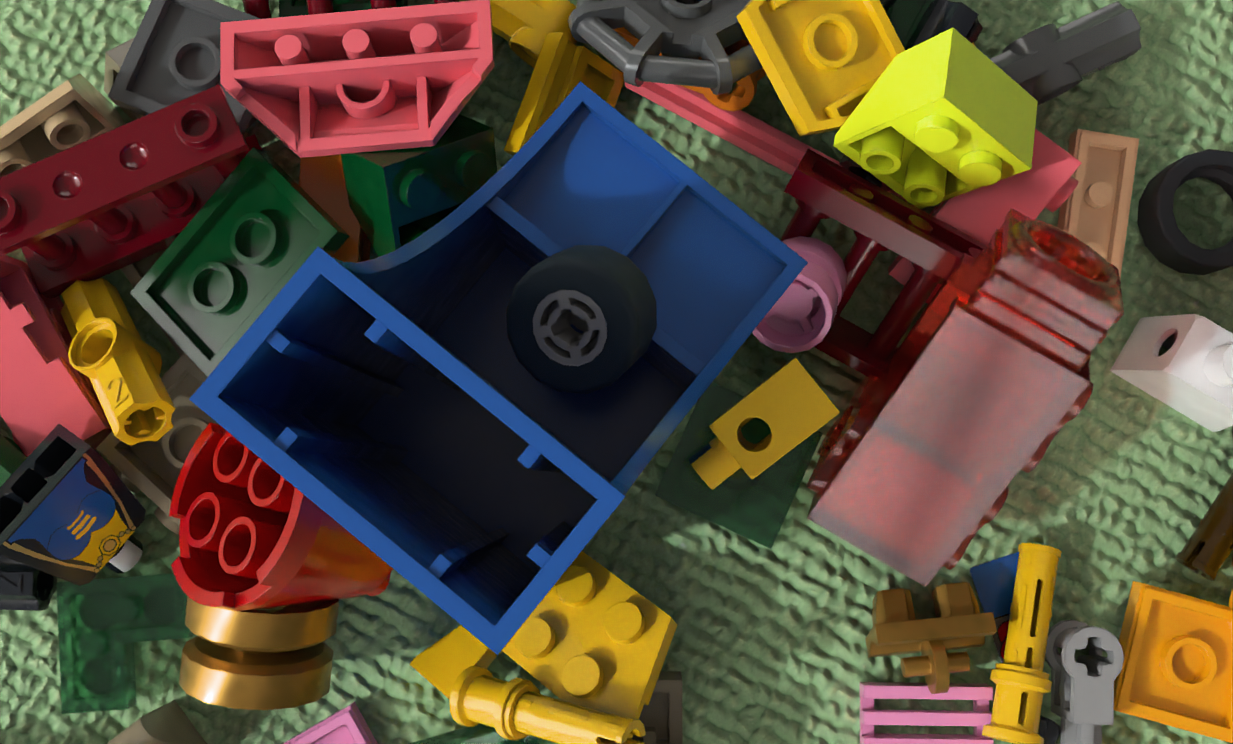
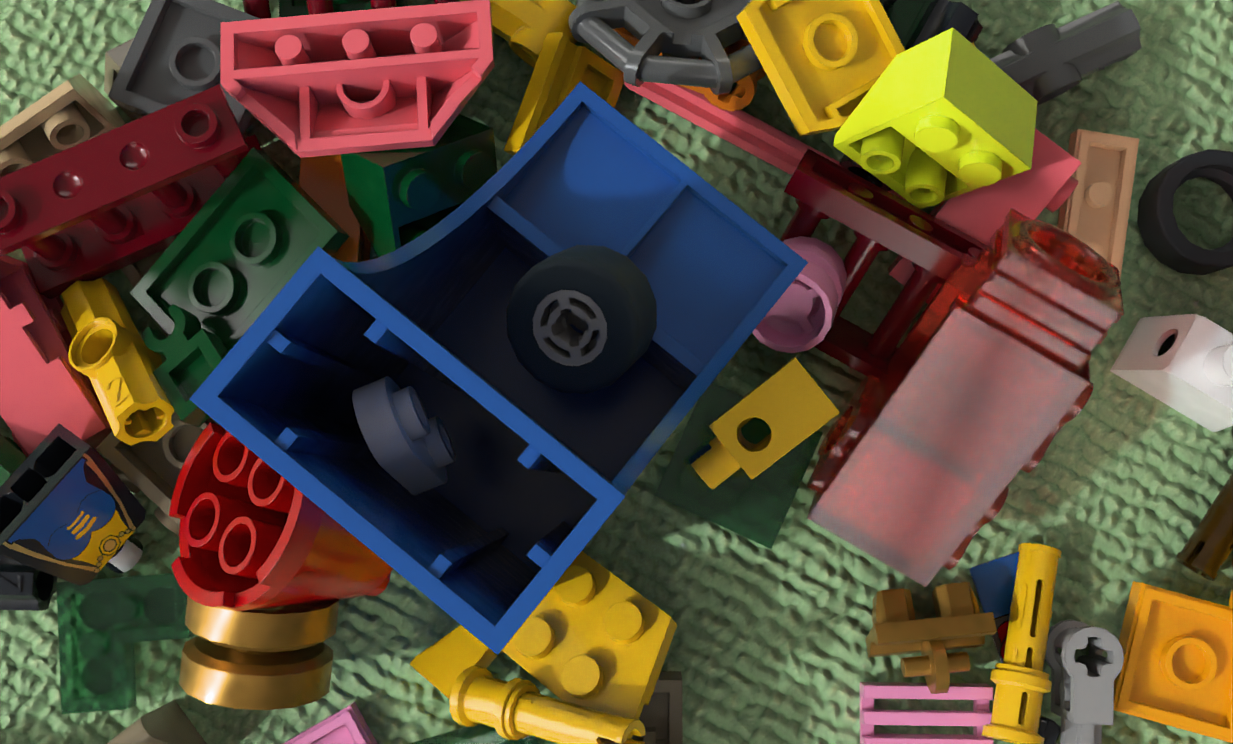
none -> dark green plate [142,304,228,428]
none -> plate [352,376,456,496]

